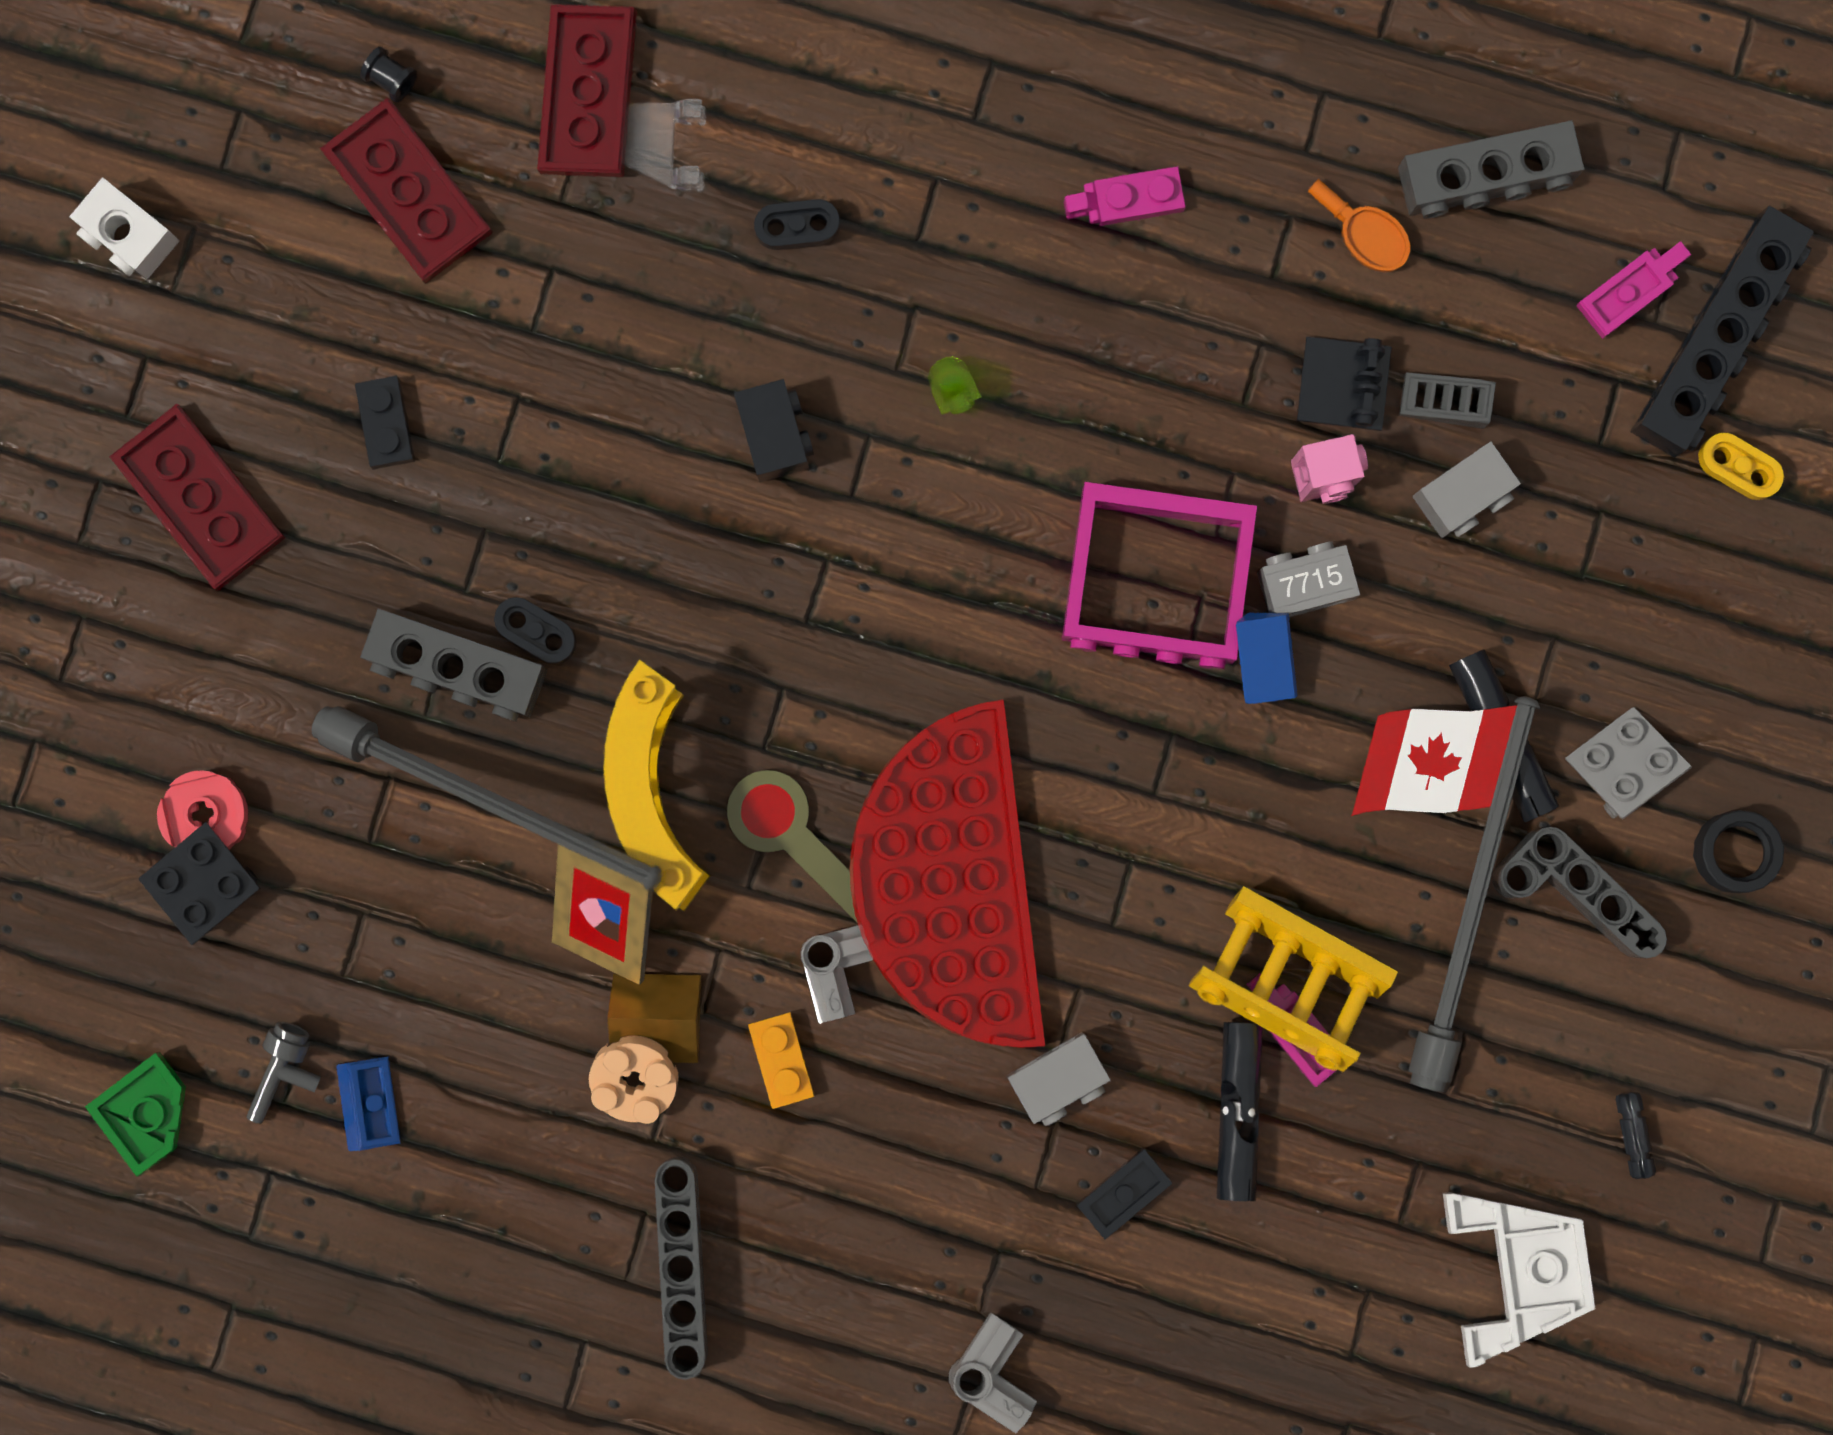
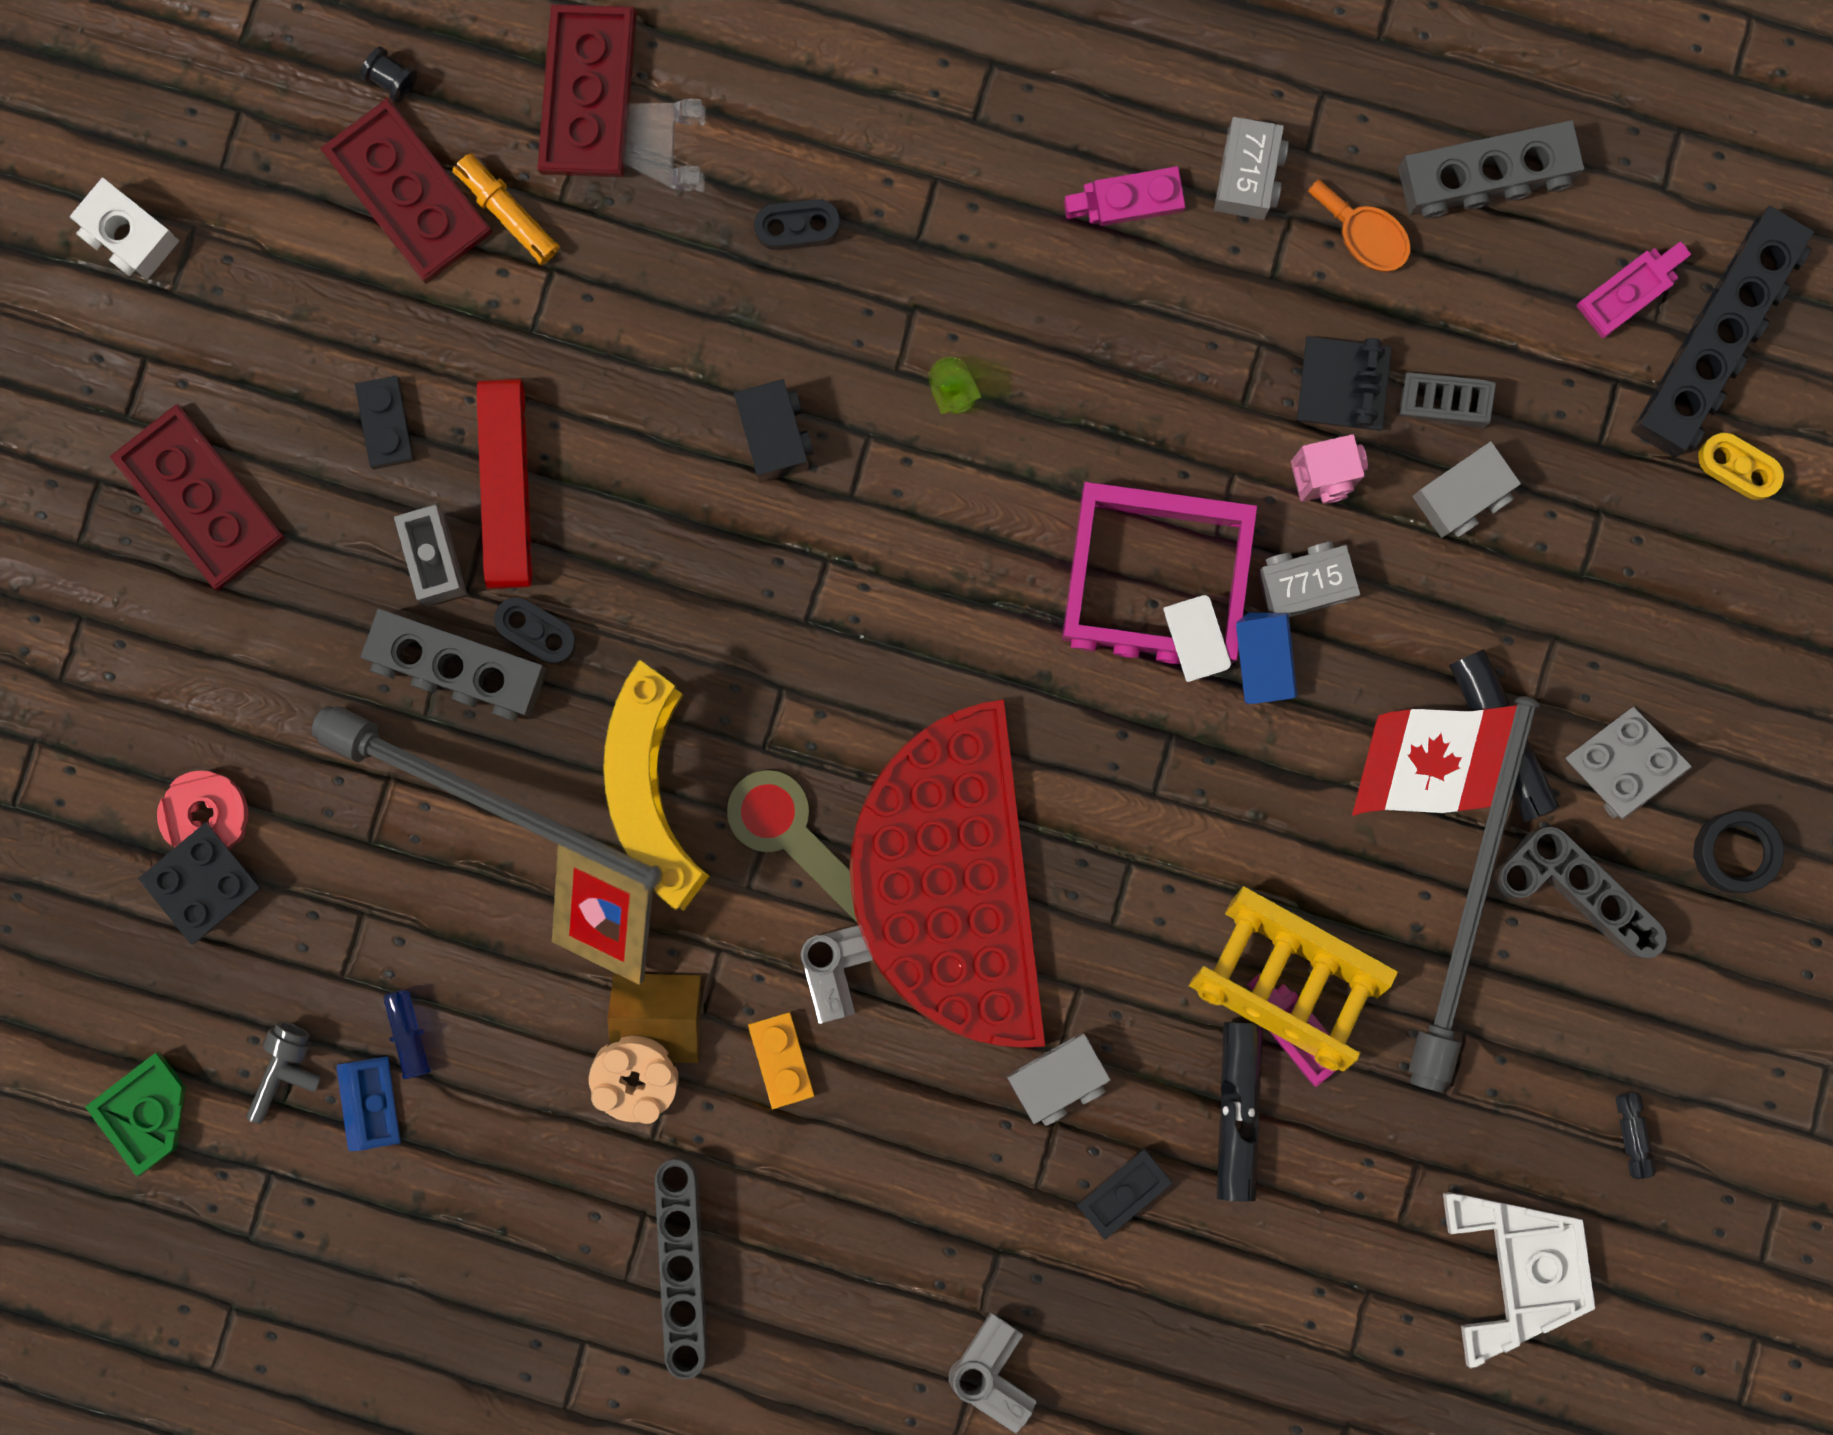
none -> clear blue axle [384,990,431,1079]
none -> light grey brick [394,505,467,606]
none -> light orange pin [452,153,560,265]
none -> red beam [477,379,532,589]
none -> white sticker [1163,595,1231,682]
none -> light grey brick [1214,117,1289,220]

